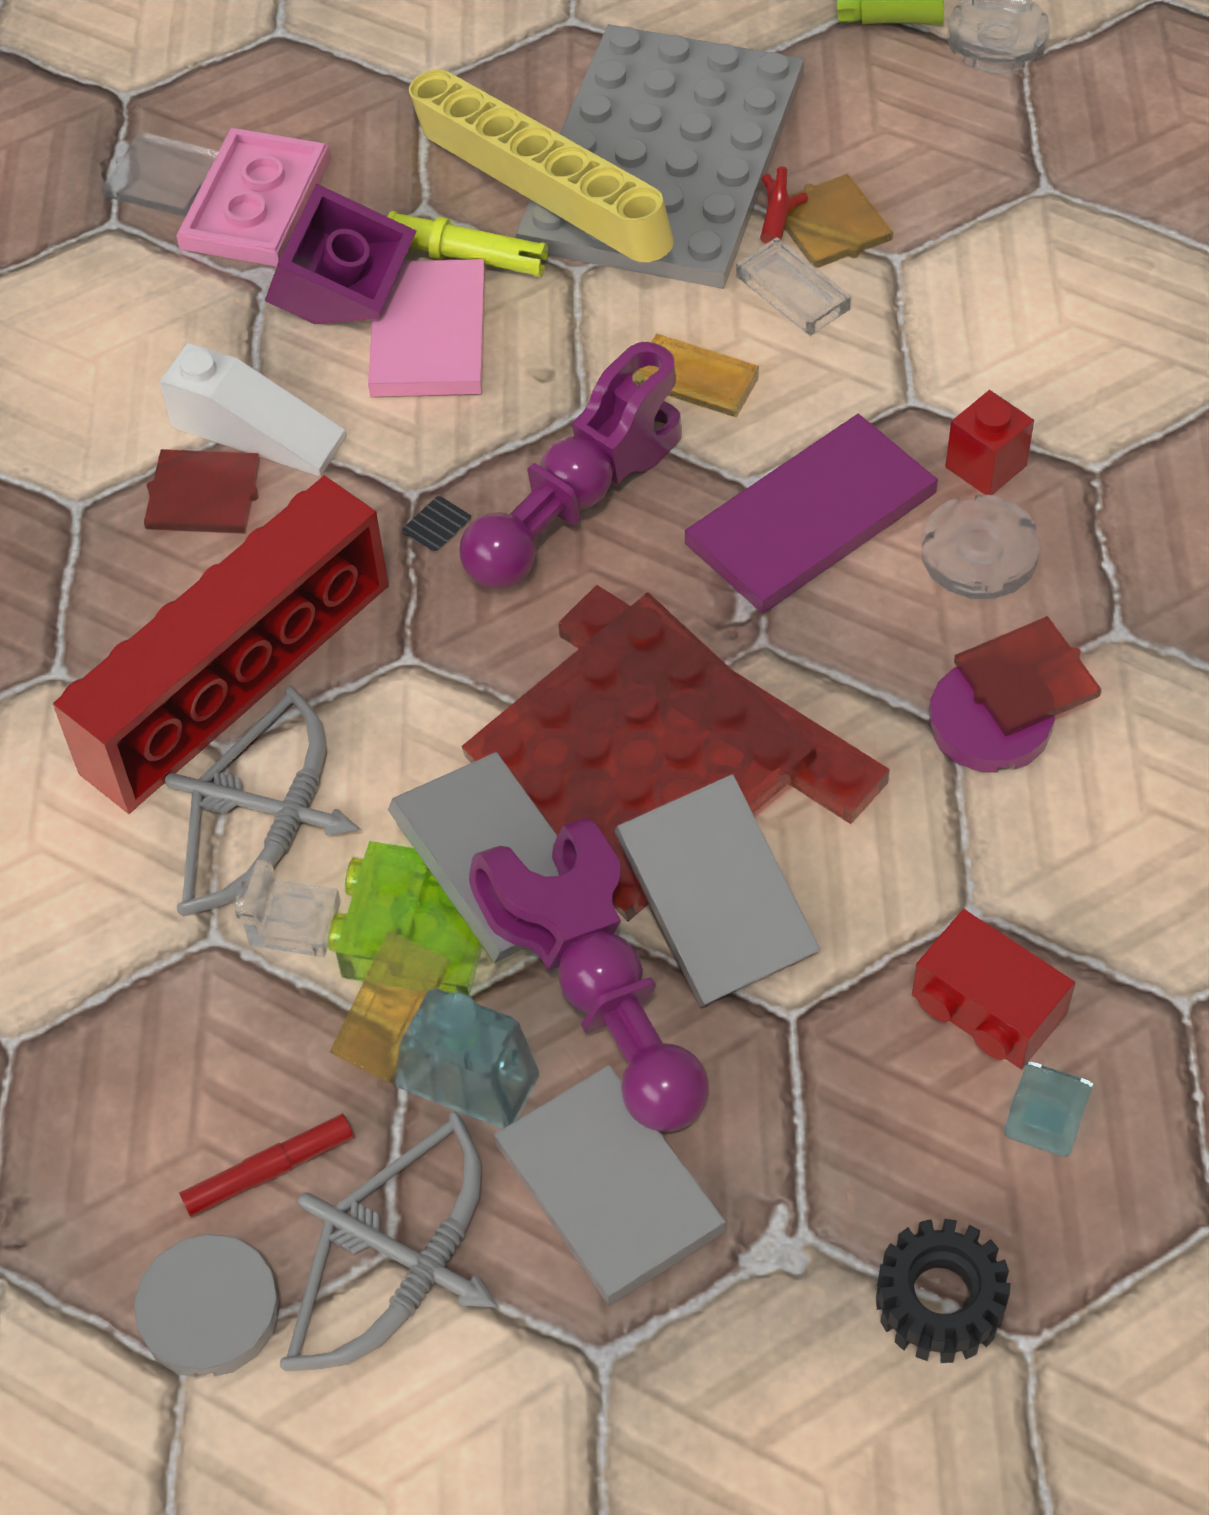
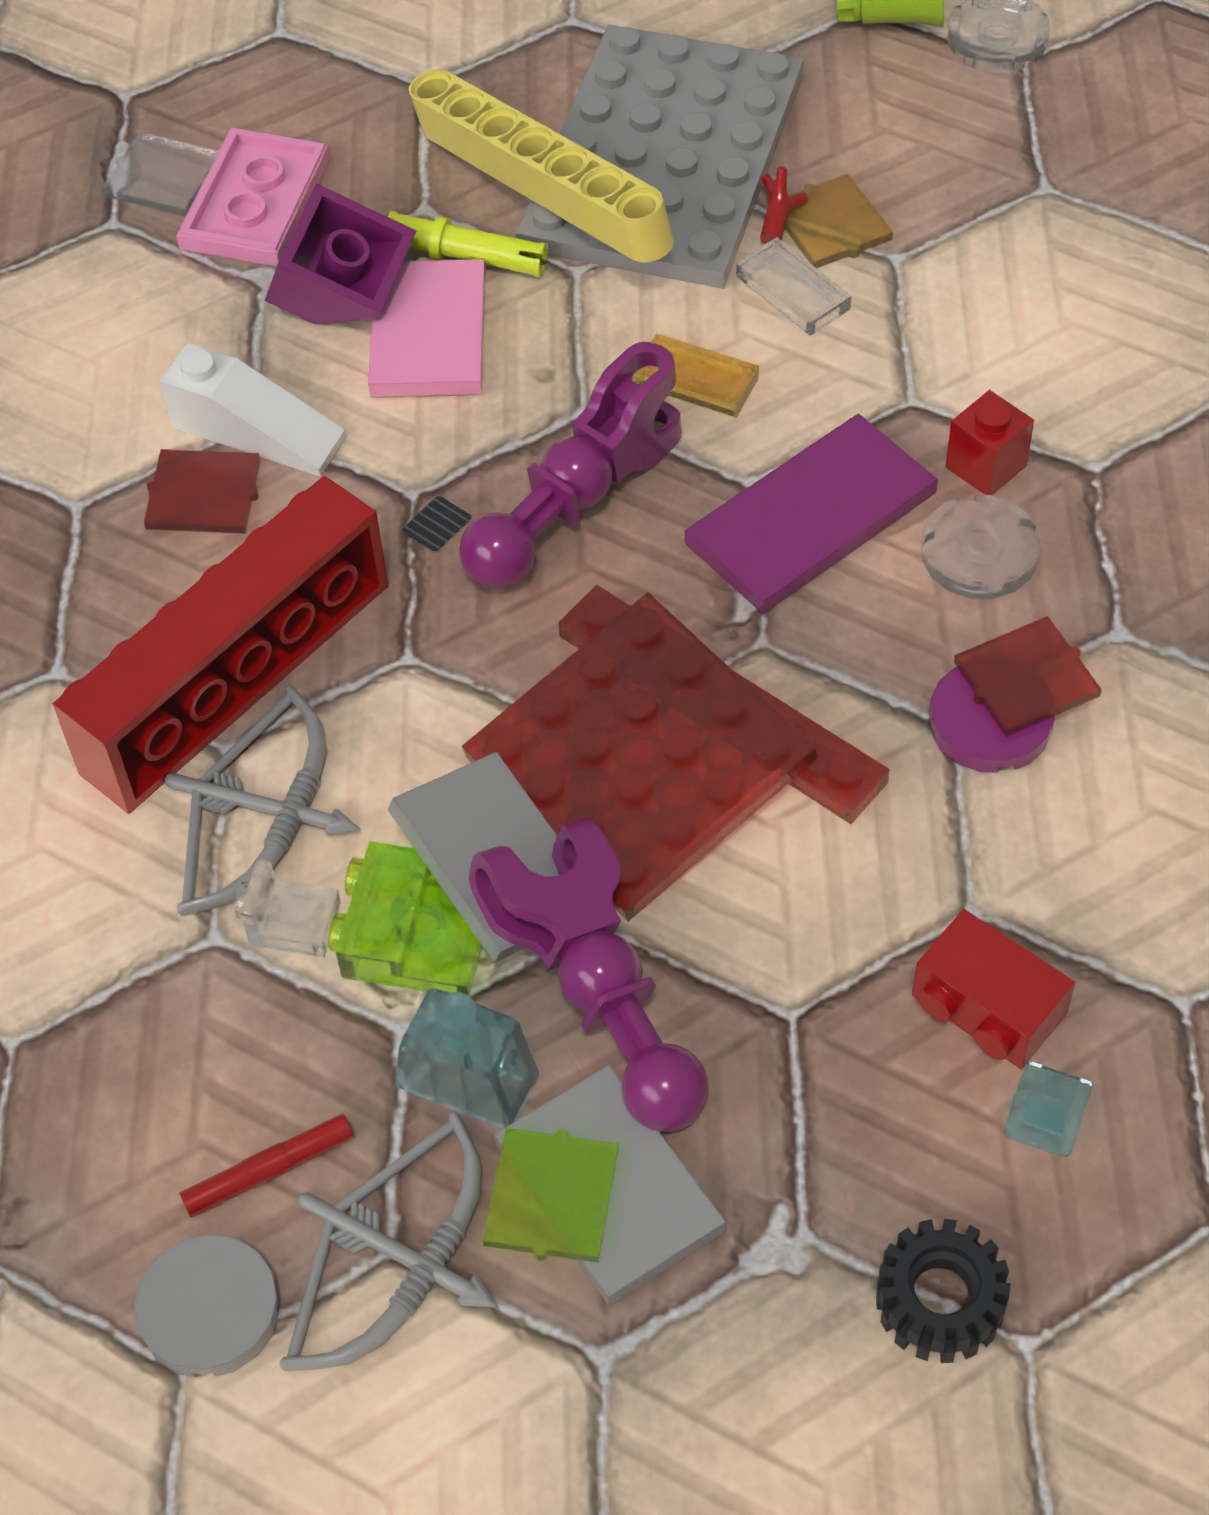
clear yellow tile [330,930,452,1082] -> none
light grey tile [614,774,821,1008] -> none
none -> clear neon green piece [483,1128,619,1263]

